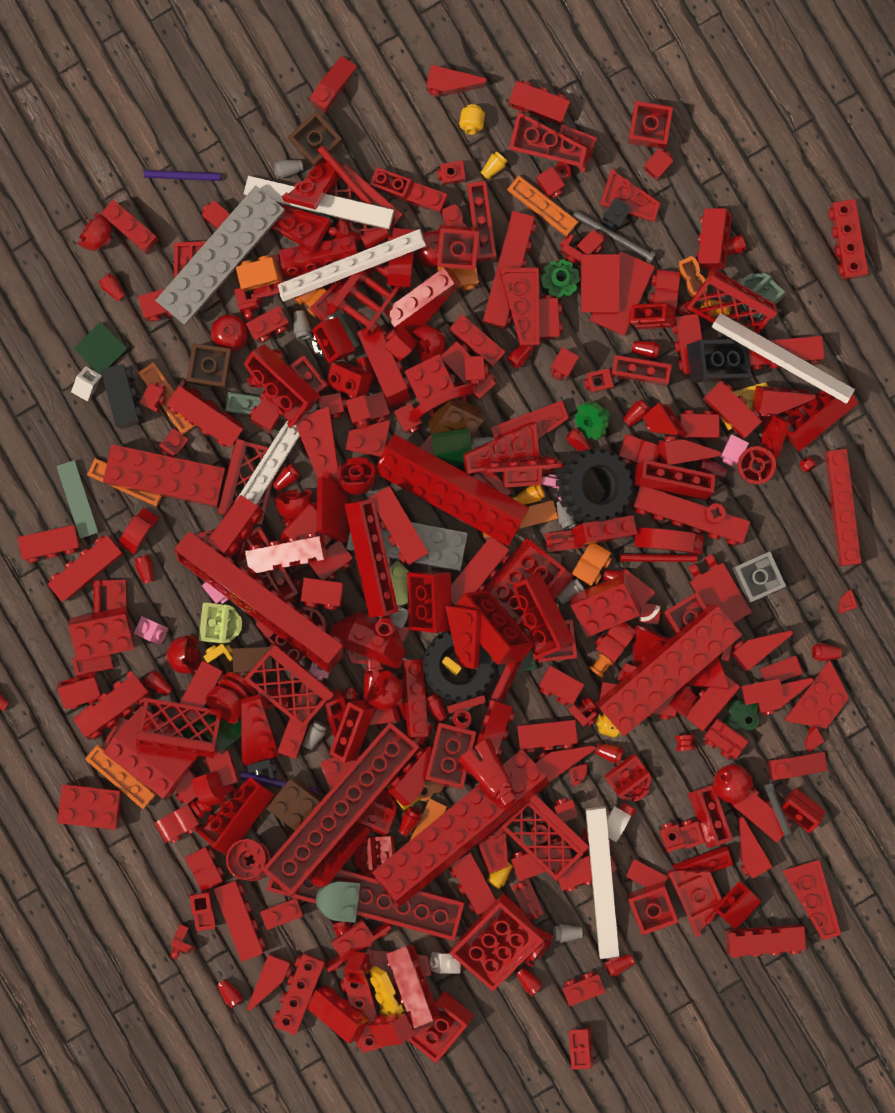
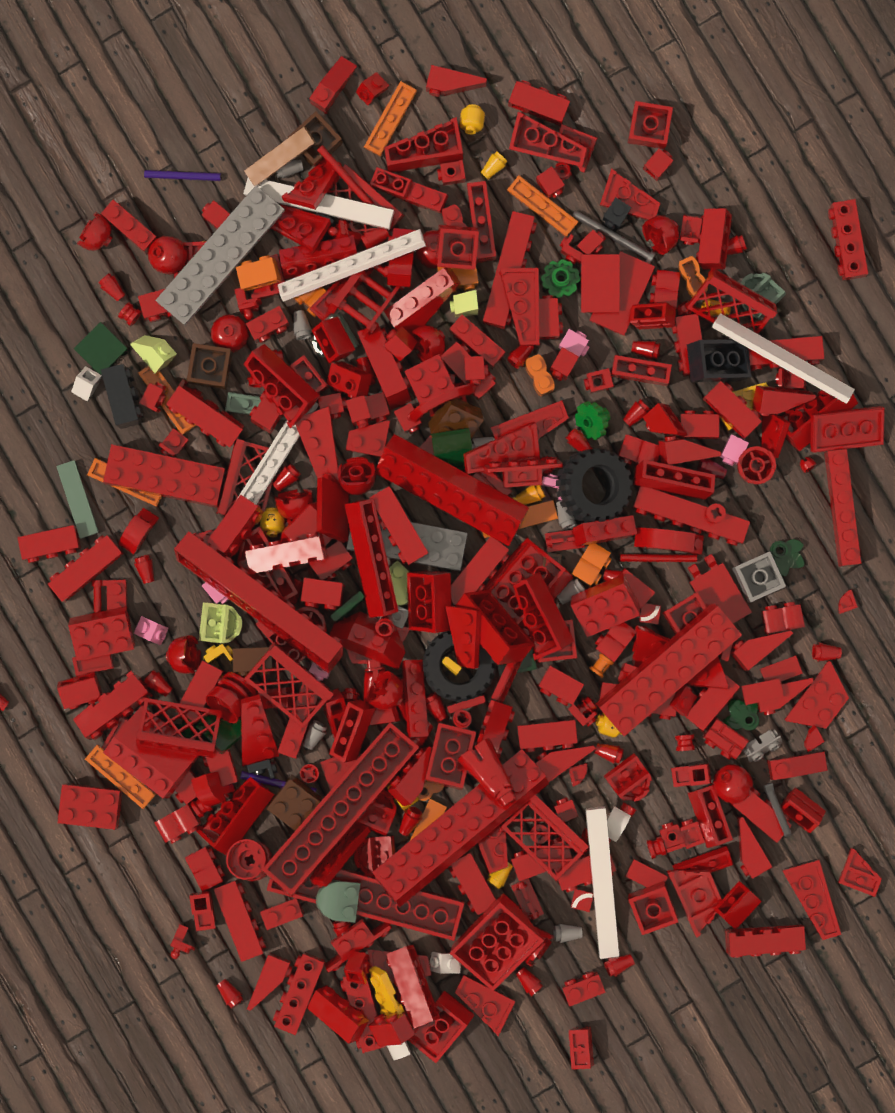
none -> red wheel [118,302,142,327]
none -> yellowish green slope [130,335,177,373]
none -> red cylinder [148,236,187,275]
none -> medium nougat tile [244,127,316,187]
none -> yellow head [260,508,285,537]
none -> red wheel [300,764,319,783]
none -> dark green tile [331,591,365,622]
none -> red bracket [356,72,389,105]
none -> orange tile [364,81,417,157]
none -> red wedge [384,117,463,172]
none -> white brick [387,1042,411,1060]
none -> yellowish green slope [450,290,478,317]
none -> red wing [455,975,516,1036]
none -> orange brick [525,354,554,397]
none -> bright pink brick [559,329,589,359]
none -> red tile [571,889,593,912]
none -> red cylinder [642,215,679,255]
none -> red wheel [646,836,667,859]
none -> red brick [671,763,711,787]
none -> red bracket [680,215,702,245]
none -> light grey hinge [742,729,782,763]
none -> red brick [761,602,805,635]
none -> dark green plate [770,539,804,576]
none -> red bracket [776,368,806,389]
none -> red tile [810,406,885,453]
none -> red wing [838,848,882,897]

